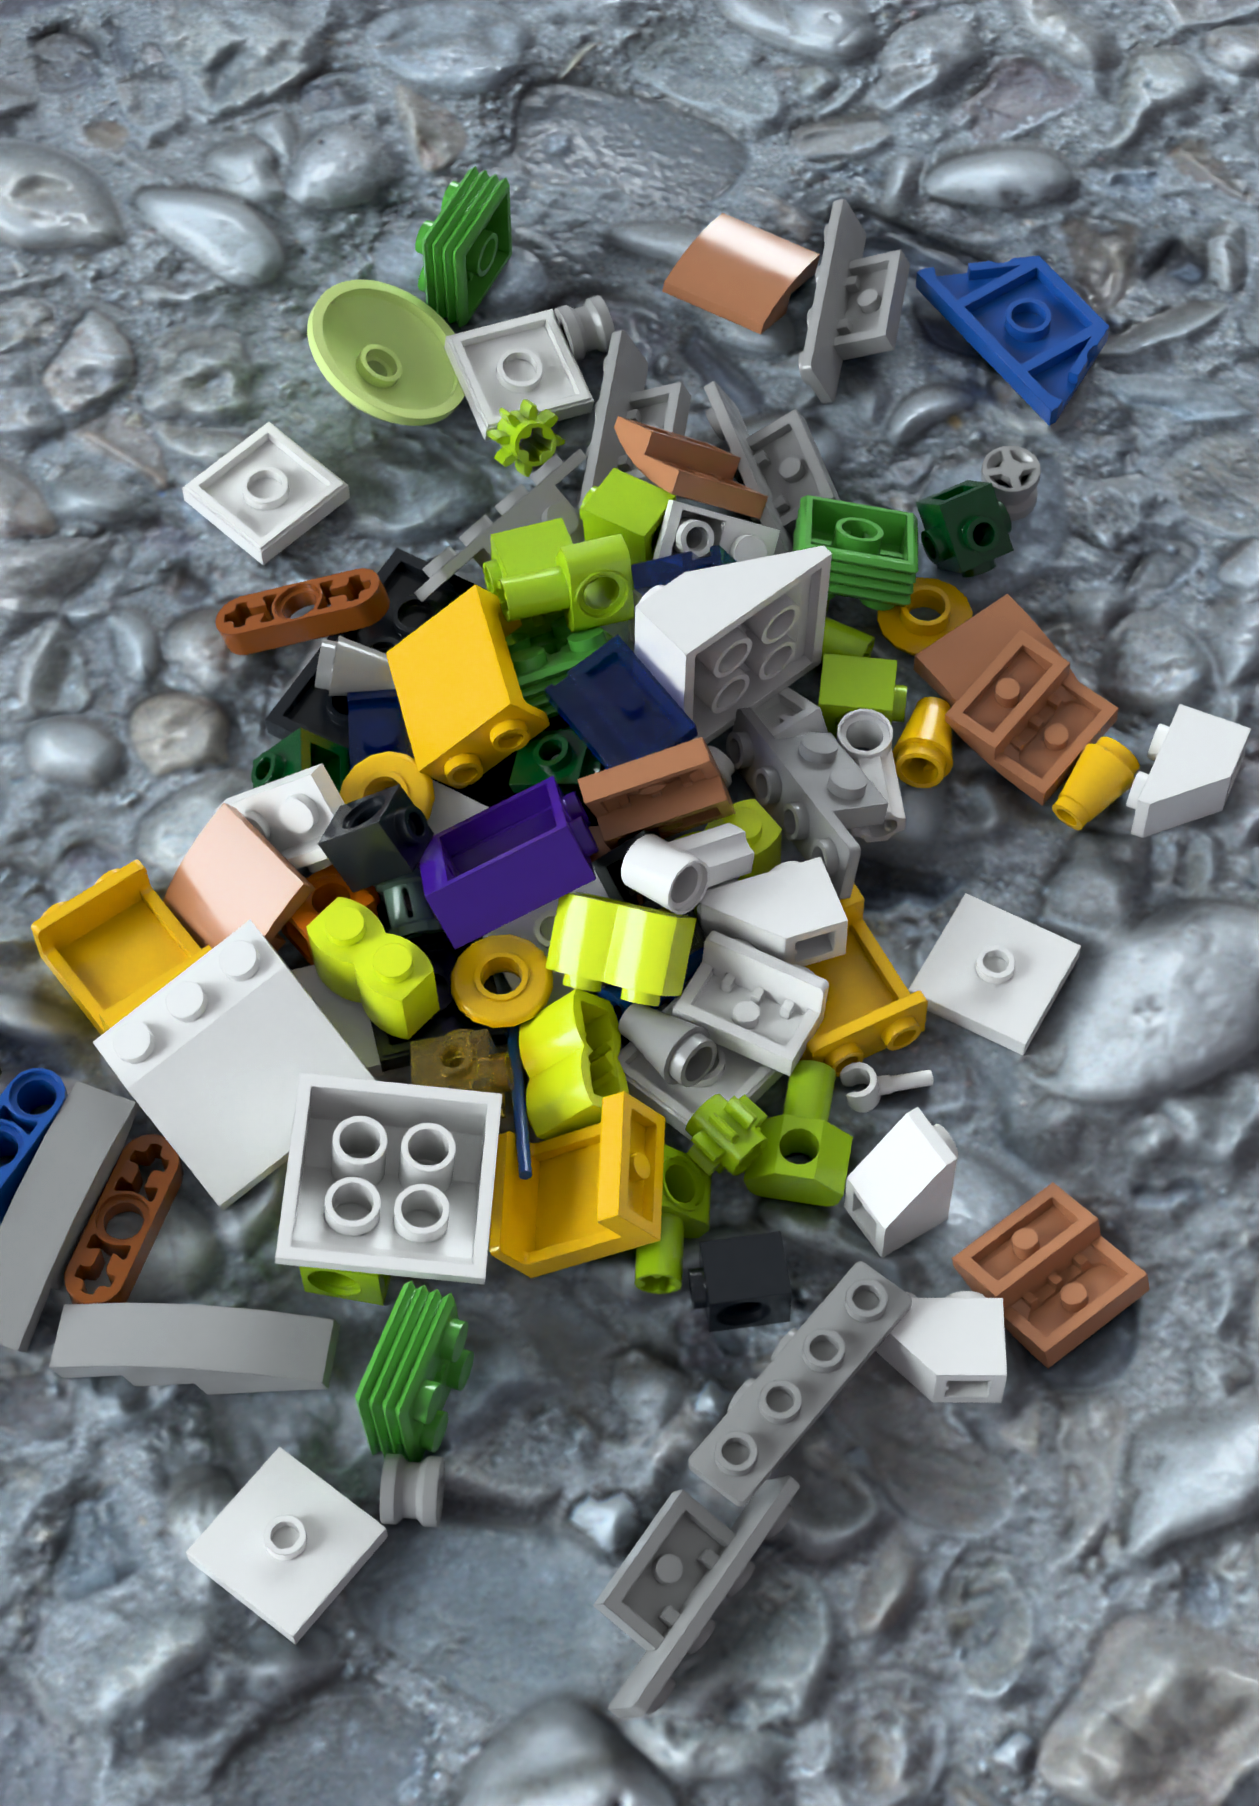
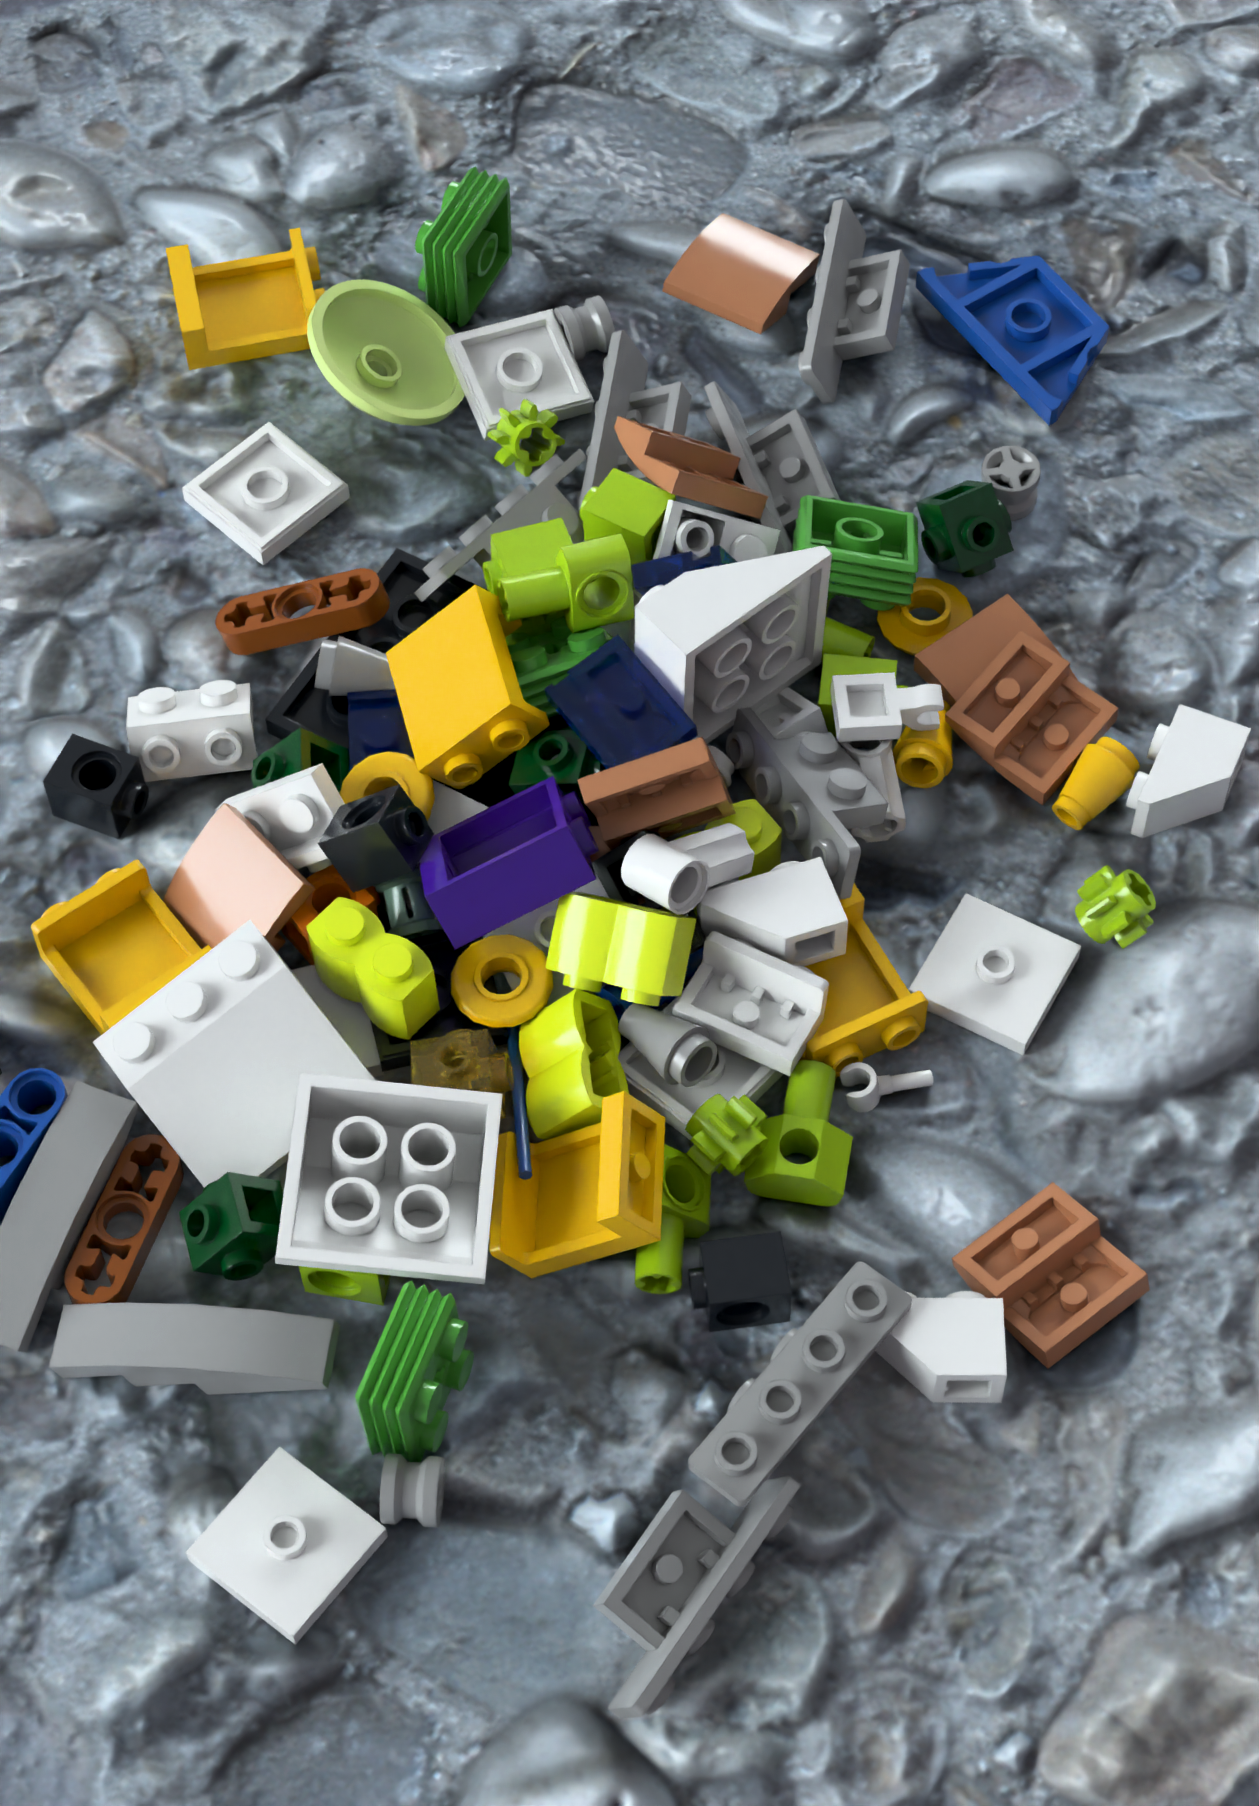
white slope [844,1107,958,1258] -> none
none -> black brick [43,734,149,839]
none -> white bracket [126,680,257,782]
none -> yellow panel [165,227,325,370]
none -> dark green brick [179,1172,284,1281]
none -> white plate [830,672,944,742]
none -> lime gear [1075,865,1156,949]

